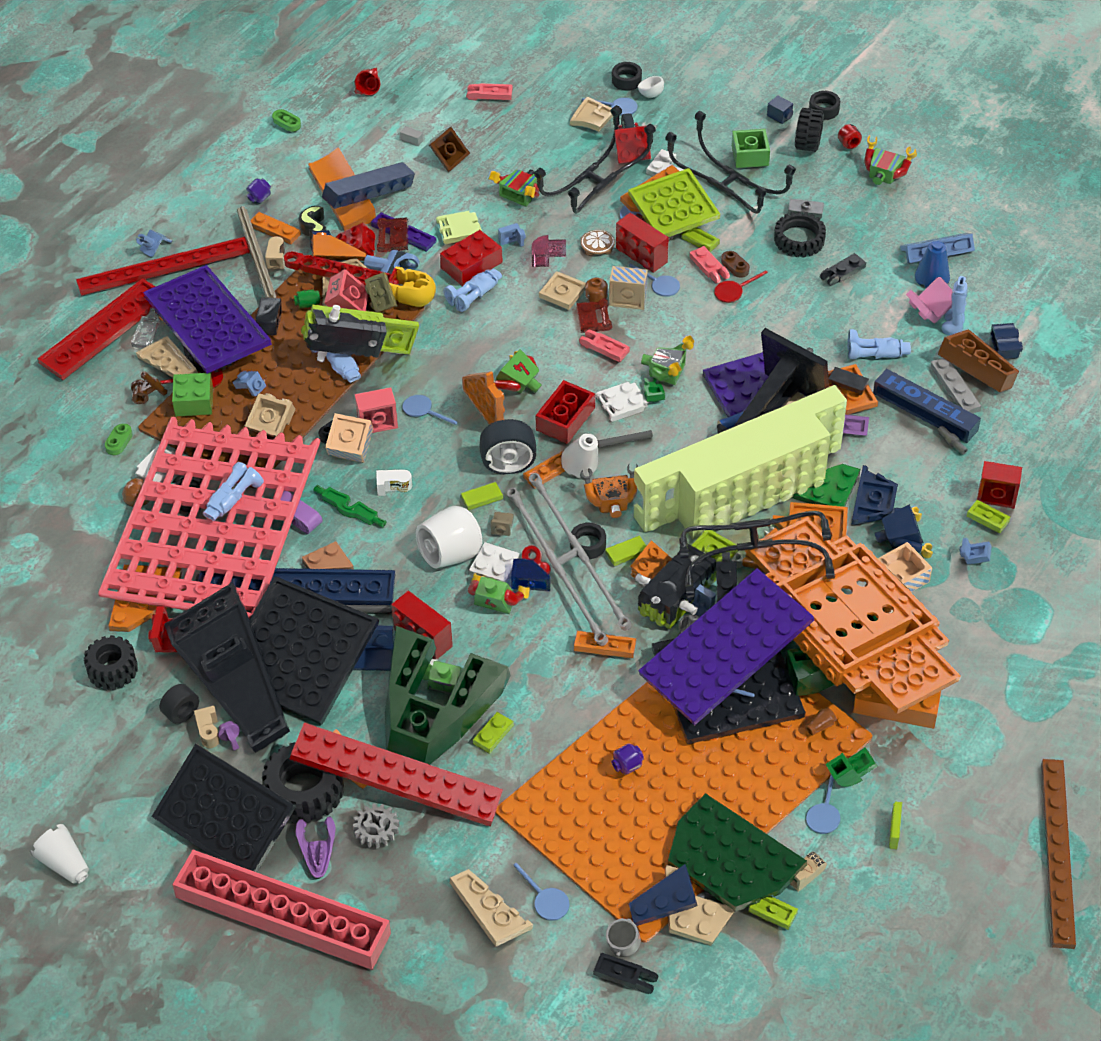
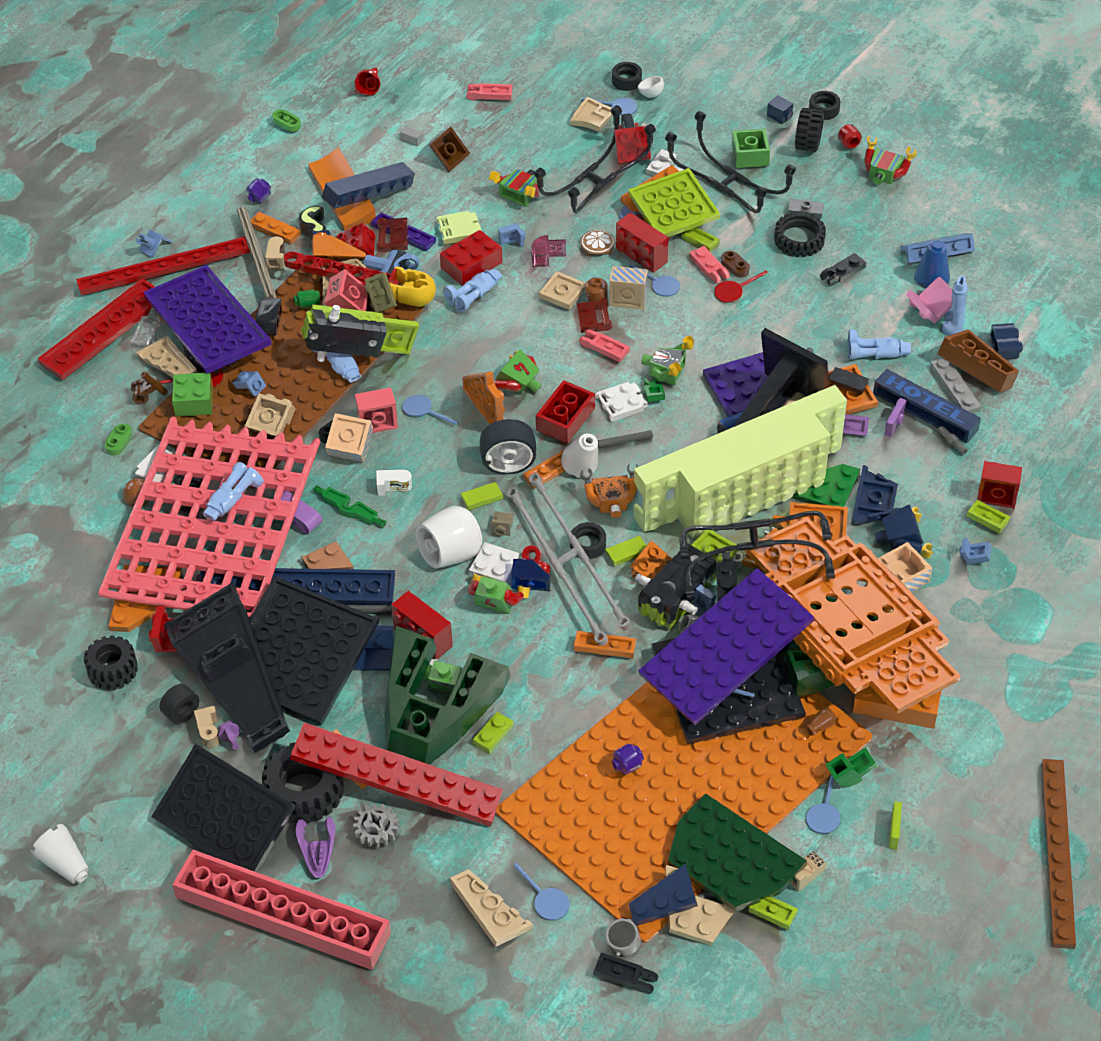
none -> medium lavender plate [885,398,906,437]

